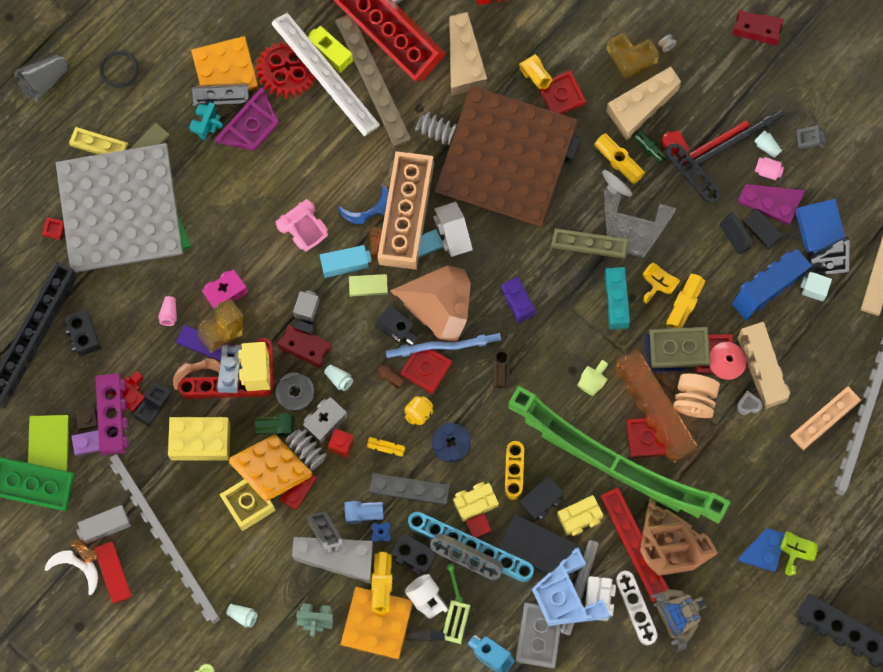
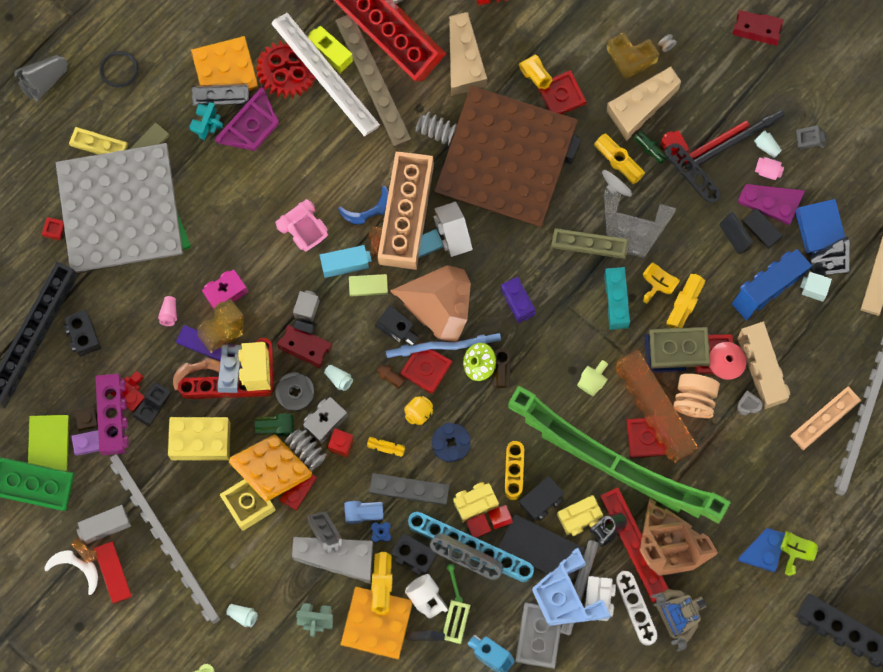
none -> lime dish [463,343,496,381]
none -> red tile [488,505,513,529]
none -> black piece [589,513,627,547]

